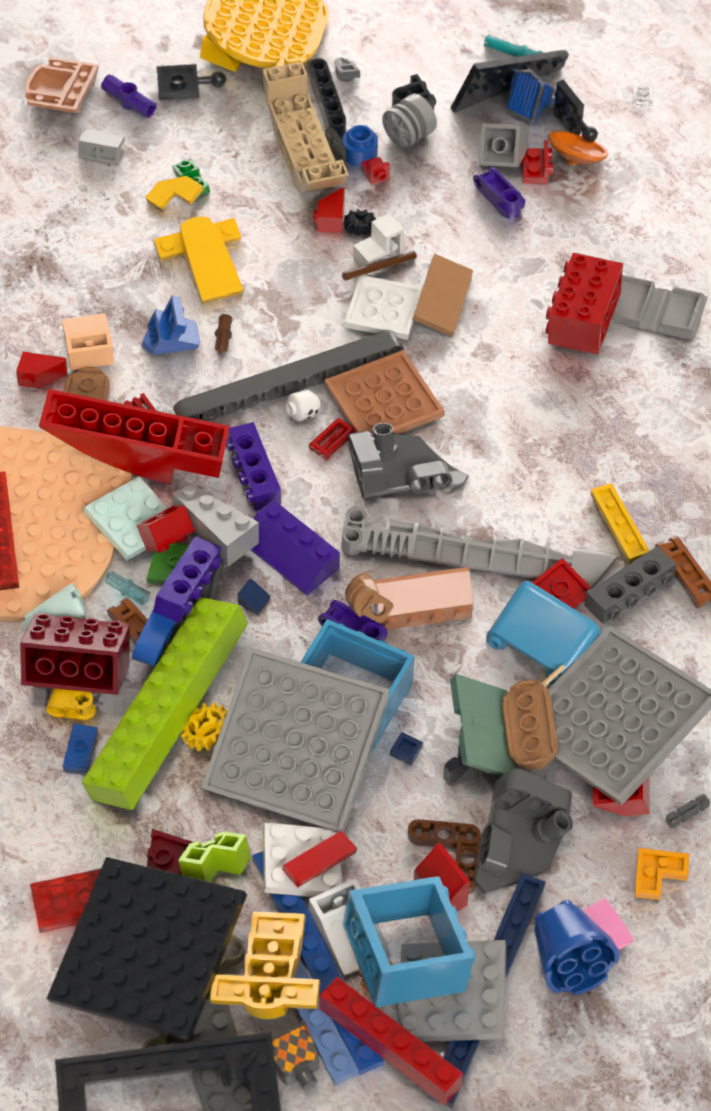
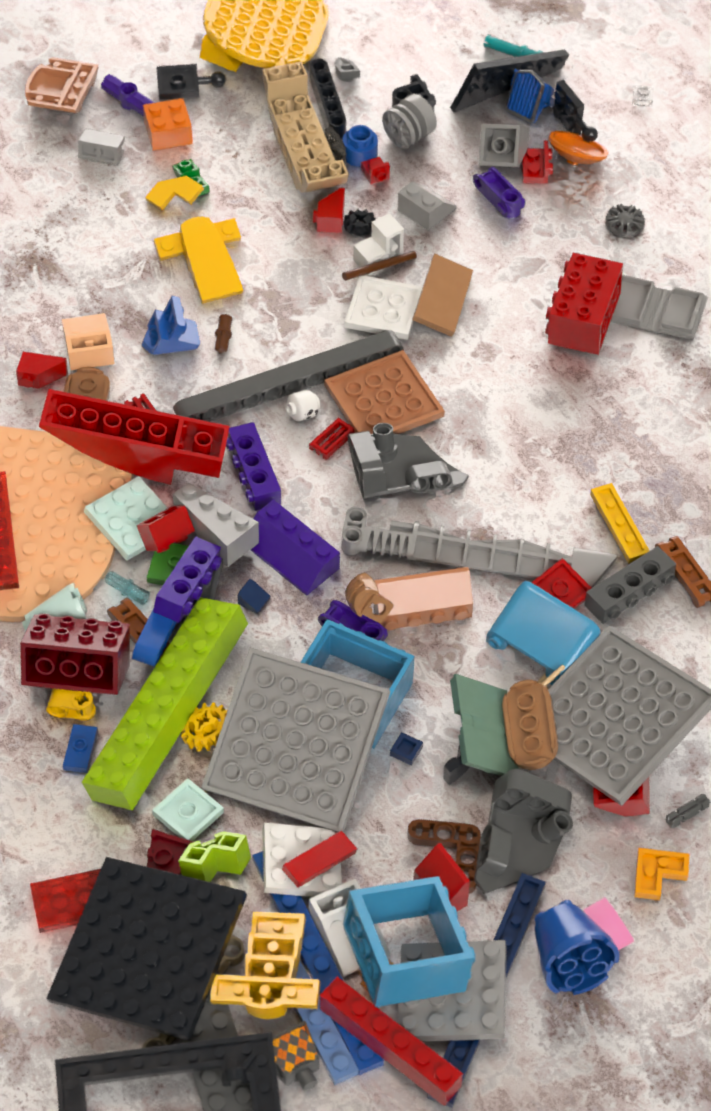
none -> orange brick [143,98,193,151]
none -> light aqua plate [152,778,224,841]
none -> light grey slope [397,181,457,231]
none -> dark grey wheel [605,204,645,237]

